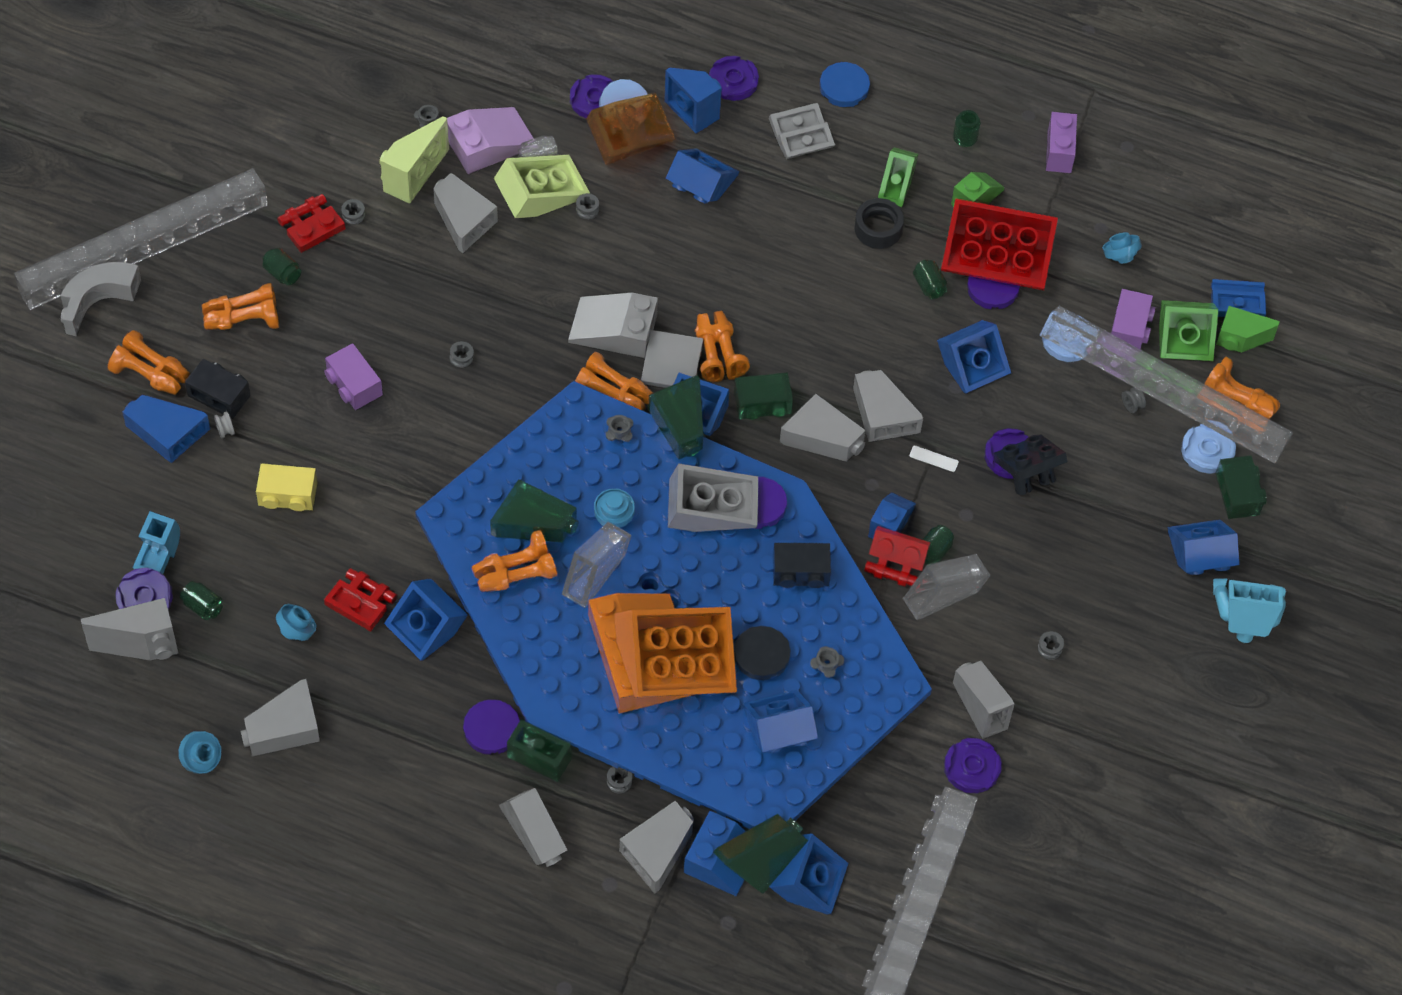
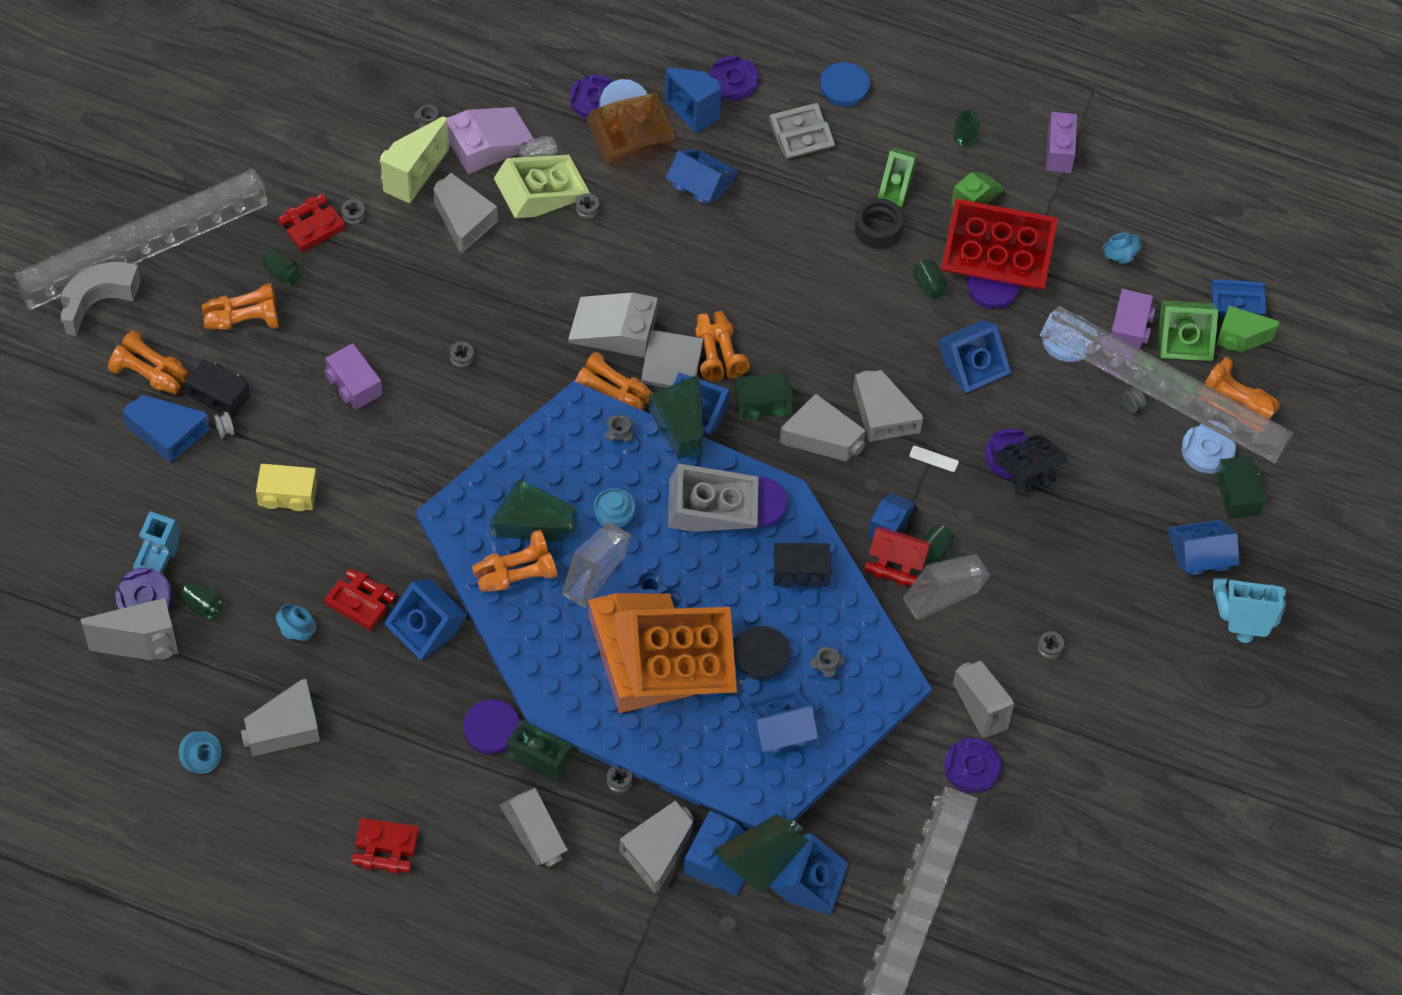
none -> red plate [352,818,419,874]

